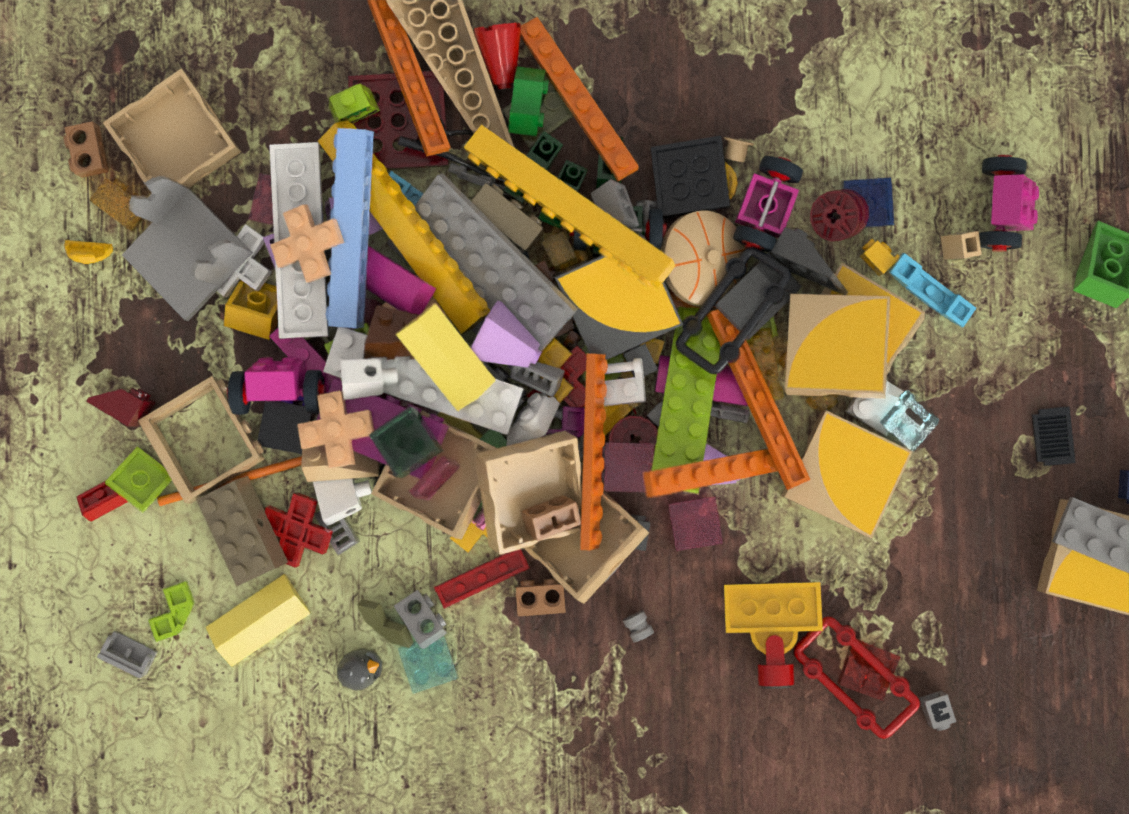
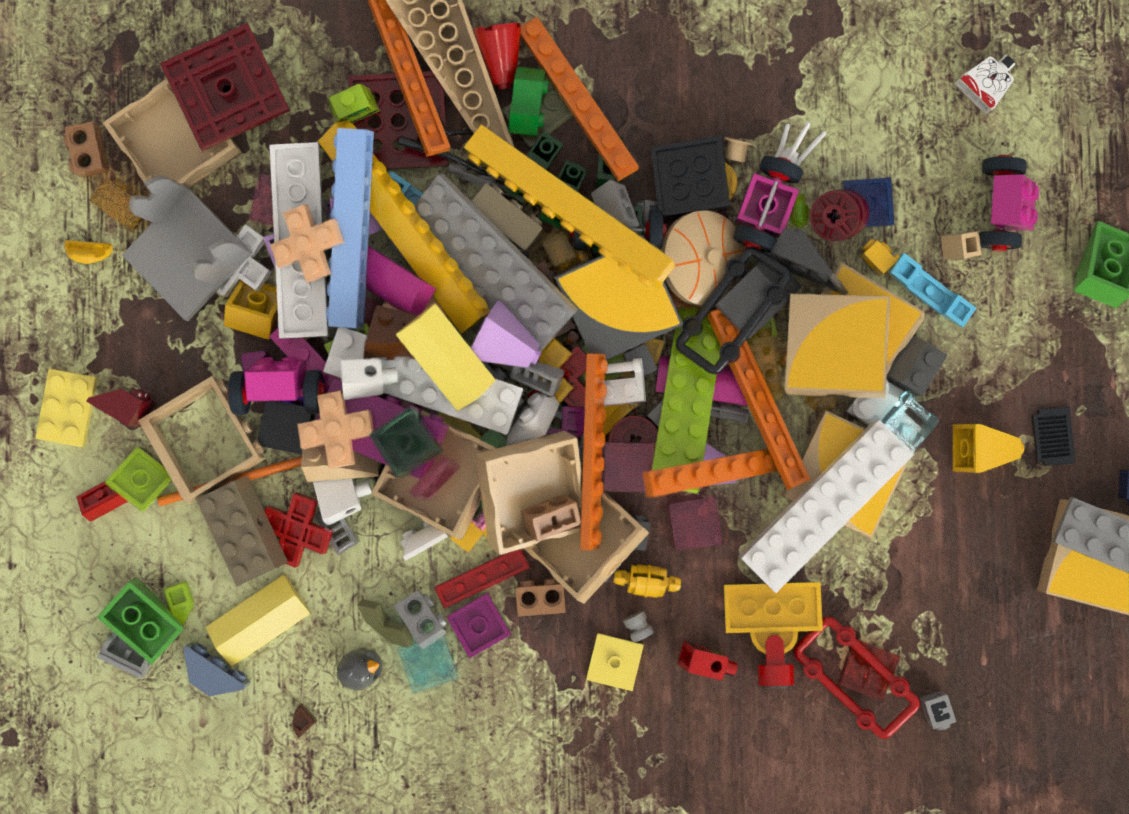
none -> light yellow plate [35,369,98,447]
none -> bright green slope [97,577,185,665]
none -> dark red piece [160,23,290,152]
none -> sand blue slope [183,642,250,696]
none -> magenta slope [241,351,270,371]
none -> reddish brown tile [293,703,317,738]
none -> white slope [400,522,449,561]
none -> magenta plate [446,592,511,658]
none -> light yellow plate [586,632,644,691]
none -> yellow piece [613,564,681,598]
none -> red torso [677,641,738,680]
none -> white brick [739,420,914,593]
none -> white plant [774,122,826,166]
none -> clear neon green cylinder [790,194,809,227]
none -> dark grey slope [887,335,947,397]
none -> yellow slope [953,424,1024,473]
none -> torso [954,55,1015,115]

